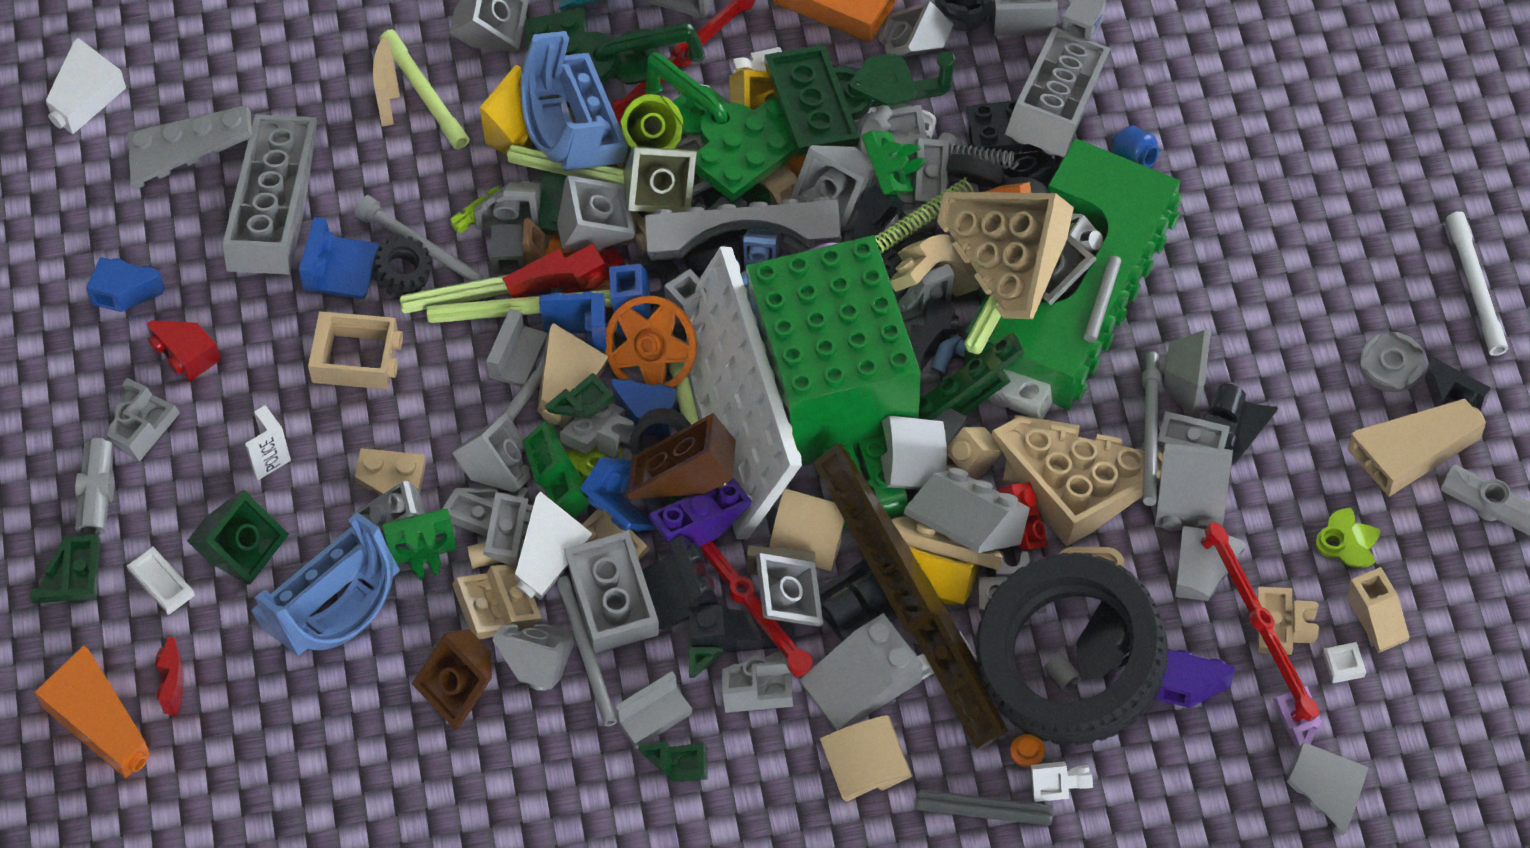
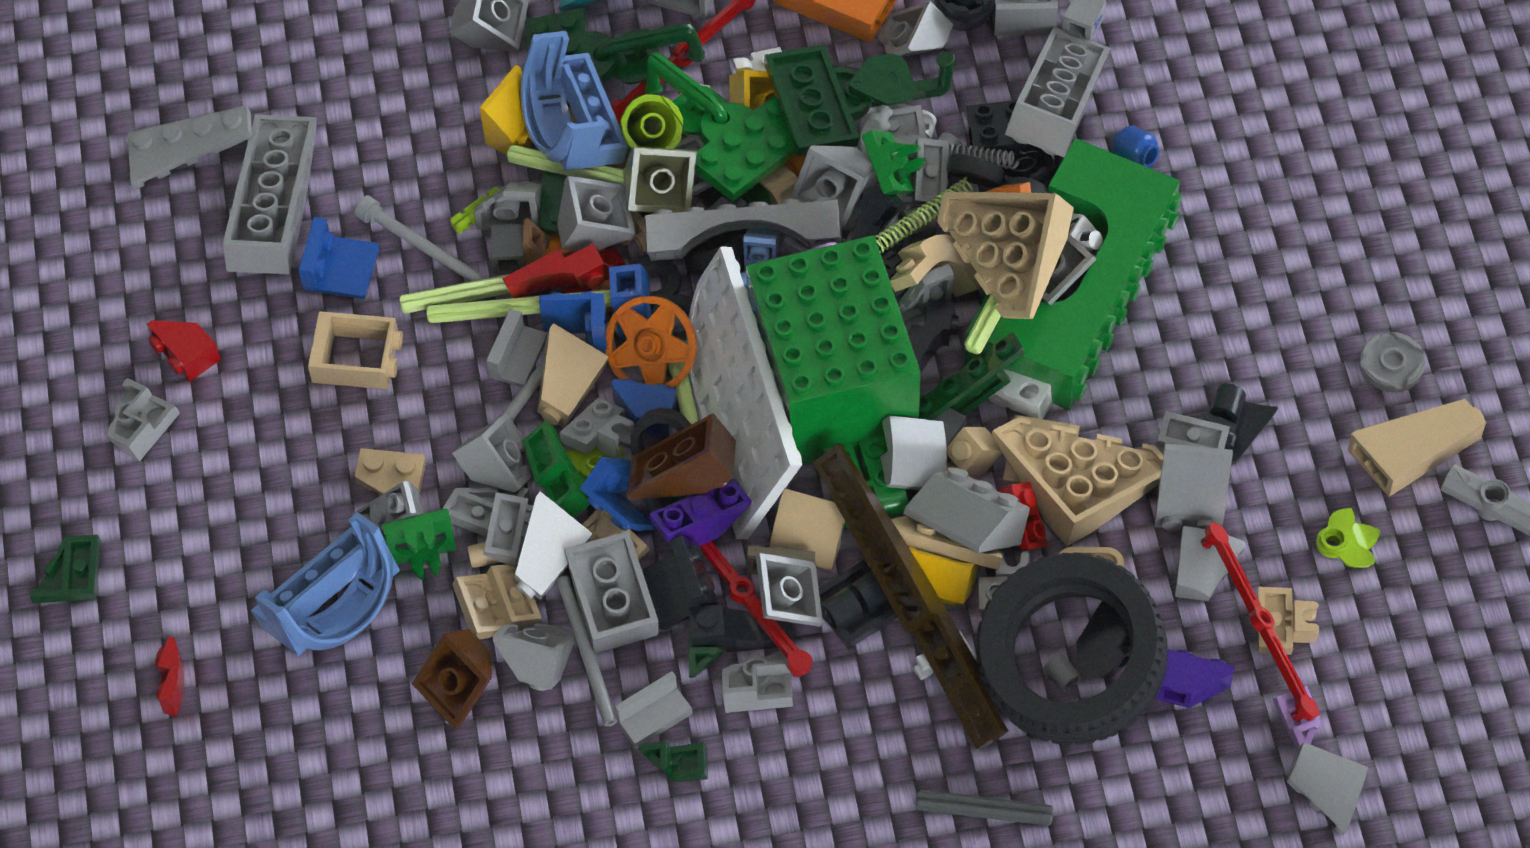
orange slope [34,646,150,779] -> none
white slope [46,38,126,134] -> none
light grey piece [75,438,114,536] -> none
blue slope [86,257,165,312] -> none
white tile [127,546,195,615] -> none
dark green slope [187,490,289,584] -> none
white panel [245,405,291,481] -> none
black tyre [372,235,432,297] -> none
tan slope [373,37,400,127] -> none
yellowish green piece [379,29,470,150] -> none
dark green slope [545,373,615,419] -> none
light grey brick [664,269,707,324] -> none
light grey slope [799,613,923,731] -> none
tan slope [820,715,912,802] -> none
medium blue arm [930,336,965,374] -> none
orange plate [1010,734,1045,768] -> none
white plate [1031,761,1093,802] -> none
light grey bar [1084,256,1121,343] -> none
light grey bar [1142,352,1162,506] -> none
light grey slope [1159,330,1211,419] -> none
white tile [1323,642,1366,683] -> none
tan slope [1346,567,1410,653] -> none
black slope [1425,357,1491,411] -> none
white piece [1446,212,1508,356] -> none

